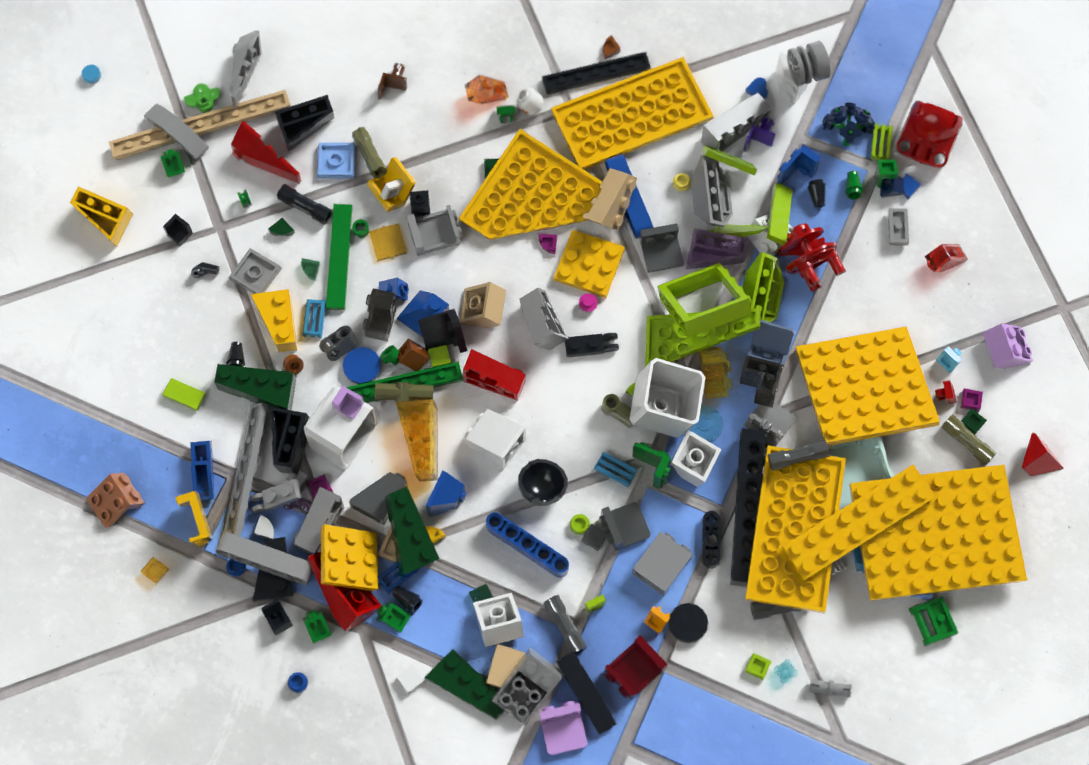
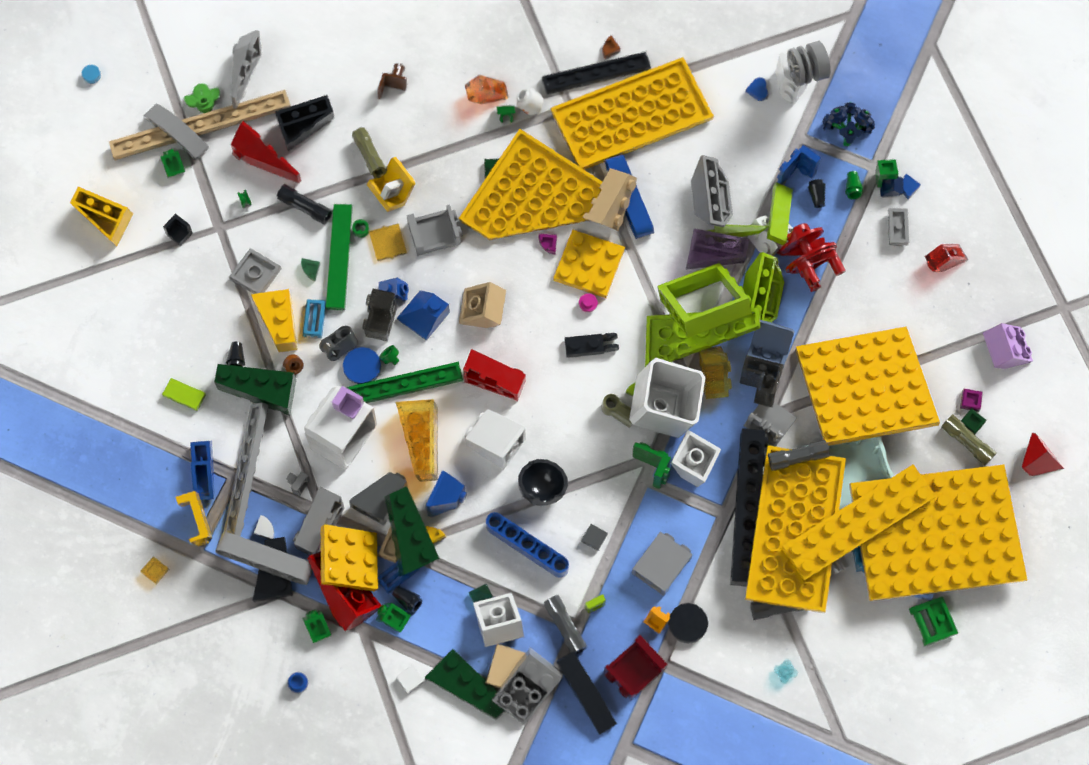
nougat bracket [87,473,145,528] -> none
black arm [191,262,220,278] -> none
blue plate [226,559,246,577] -> none
light grey hinge [250,479,301,513] -> none
black bracket [261,599,293,636] -> none
dark green tile [268,218,295,236] -> none
black wedge [270,407,309,475] -> none
clear purple arm [283,497,311,514] -> none
magenta tile [307,474,333,499] -> none
light blue tile [317,143,356,179] -> none
olive piece [375,382,433,403] -> none
dark orange panel [398,338,429,371] -> none
black brick [410,190,431,218] -> none
black bracket [418,309,467,353] -> none
lime tile [428,345,451,367] -> none
light grey wedge [519,287,568,350] -> none
lavender bracket [539,701,587,755] -> none
lime tile [570,514,590,535] -> none
dark azure tile [594,452,637,488] -> none
dark grey bracket [599,502,651,551] -> none
dark grey bracket [639,223,684,273] -> none
light yellow plate [673,173,691,191] -> none
clear light blue tile [689,405,723,442] -> none
light grey wedge [701,93,772,151] -> none
lime tile [702,145,757,176] -> none
black beam [702,511,721,569] -> none
dark purple bracket [743,117,776,151] -> none
lime tile [745,653,771,680] -> none
light grey pin [809,679,852,697] -> none
lime tile [870,123,893,160] -> none
red piece [896,101,963,168] -> none
red tile [935,380,957,405] -> none
medium azure tile [936,346,962,373] -> none

